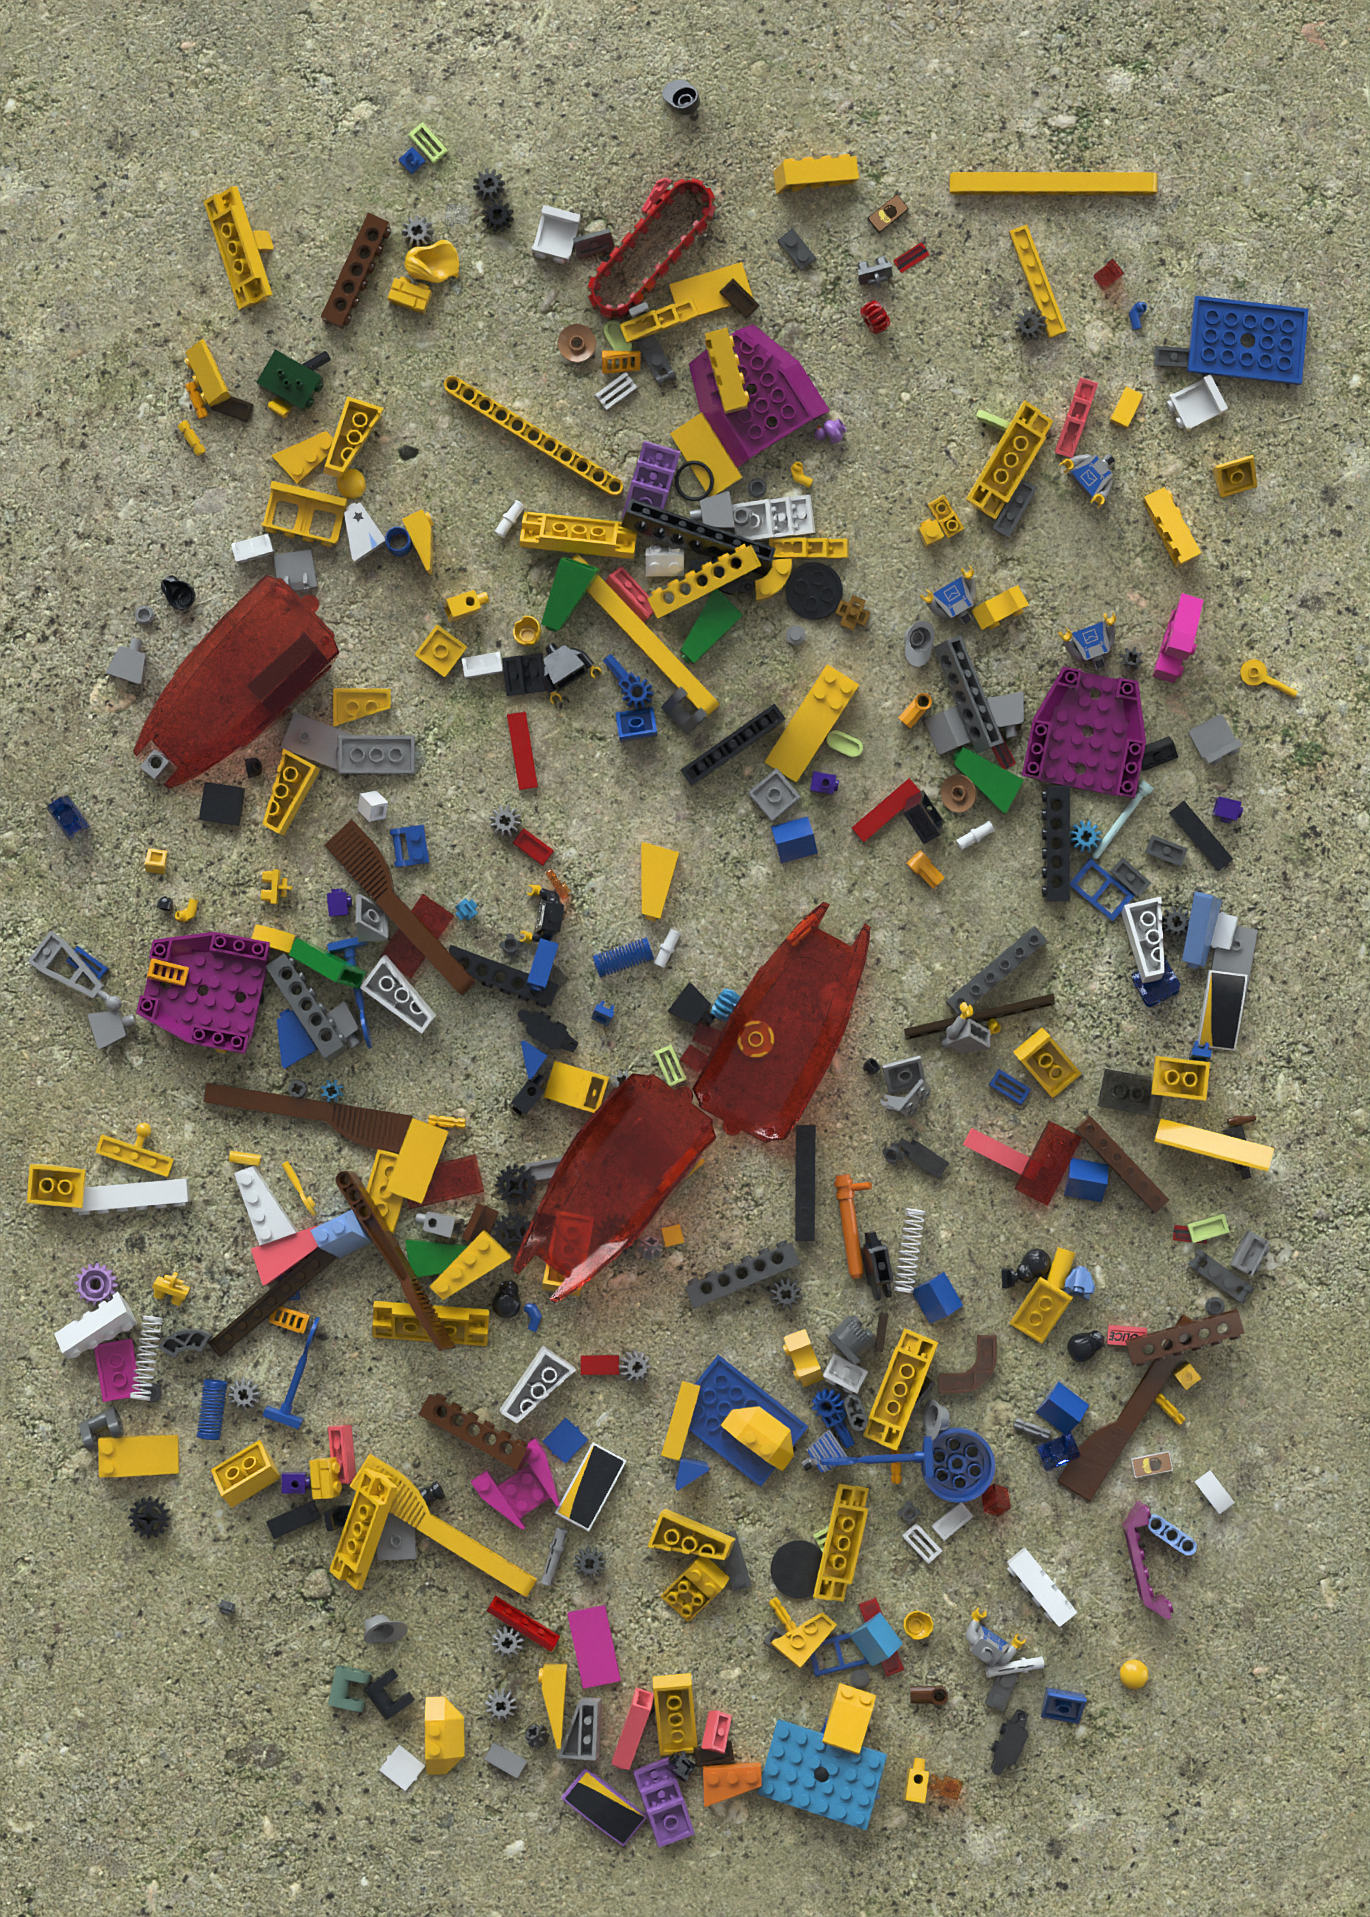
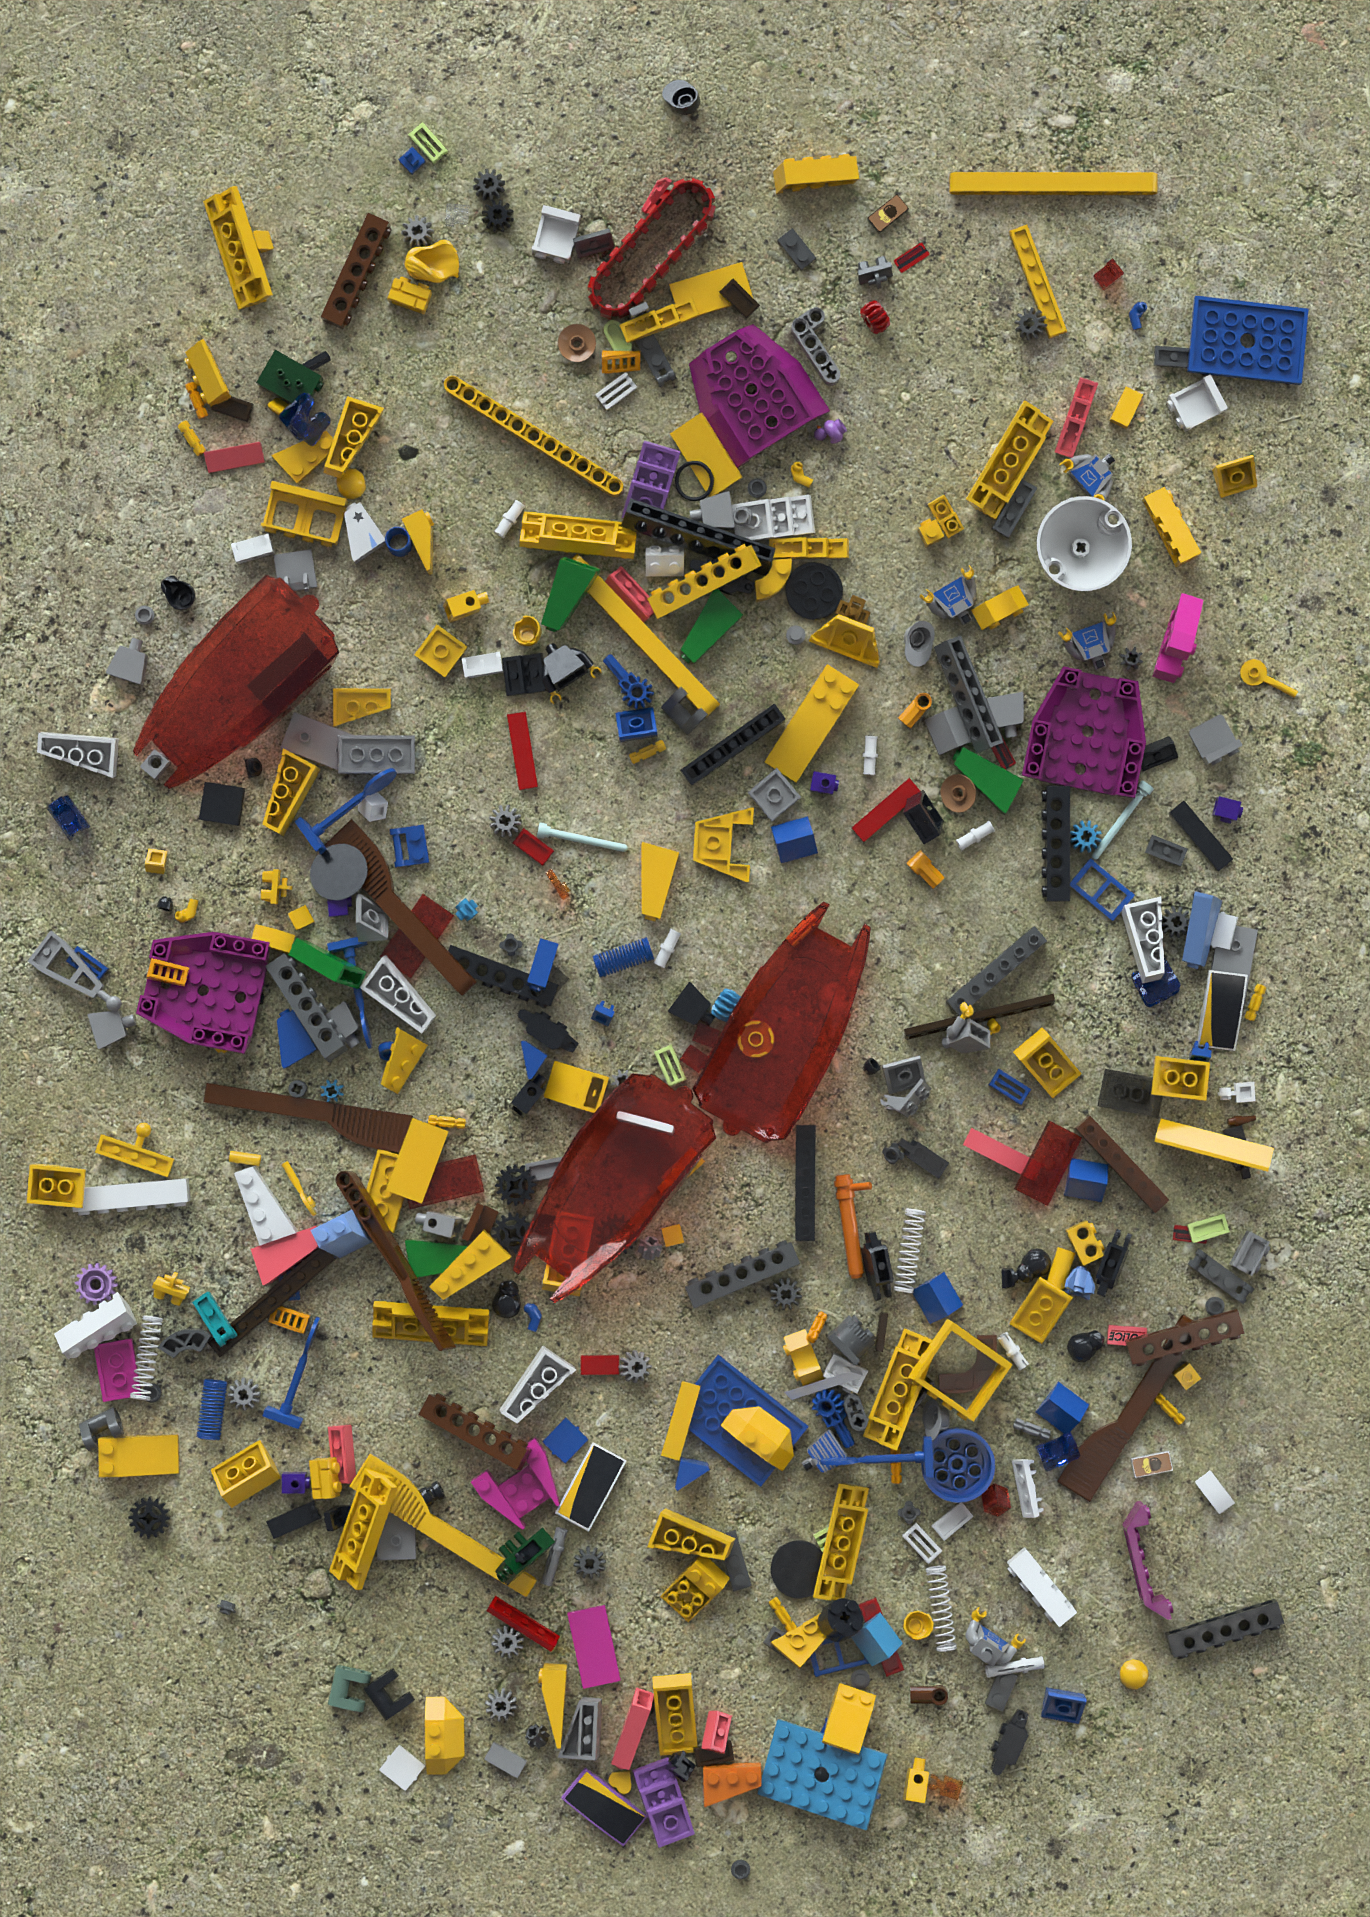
light grey piece [364,1614,408,1644] -> none
black torso [519,885,564,944] -> none
yellow wedge [705,327,750,414] -> none
yellowish green tile [826,730,863,758] -> none
yellowish green tile [976,410,1010,432] -> none
dark grey plate [1109,857,1151,897] -> none
light blue beam [1146,1514,1197,1555] -> none
none -> white wedge [37,732,119,778]
none -> teal plate [192,1291,237,1347]
none -> coral slope [204,442,265,473]
none -> clear blue piece [279,393,331,446]
none -> yellow slope [288,905,315,931]
none -> blue piece [294,768,397,854]
none -> sticker [310,844,367,900]
none -> blue tile [378,1041,394,1061]
none -> yellow wing [381,1027,428,1094]
none -> dark green piece [495,1527,555,1586]
none -> light aqua piece [537,823,628,852]
none -> yellow tile [609,1770,631,1794]
none -> white tile [616,1111,675,1135]
none -> yellow axle [629,740,666,764]
none -> yellow wing [693,807,754,883]
none -> dark grey plate [731,1859,750,1879]
none -> white sticker [784,1372,864,1400]
none -> light grey beam [791,307,840,386]
none -> light orange axle [806,1311,828,1343]
none -> yellow wing [809,614,880,668]
none -> black brick [818,1598,863,1642]
none -> white pin [863,736,878,775]
none -> yellow window [908,1319,1013,1422]
none -> white piece [925,1566,957,1652]
none -> white pin [997,1332,1029,1370]
none -> white plate [1012,1459,1044,1518]
none -> white piece [1037,496,1132,591]
none -> yellow brick [1065,1220,1105,1266]
none -> black hinge [1096,1229,1133,1297]
none -> black brick [1165,1599,1285,1659]
none -> white plate [1217,1082,1256,1103]
none -> yellow axle [1244,984,1266,1021]

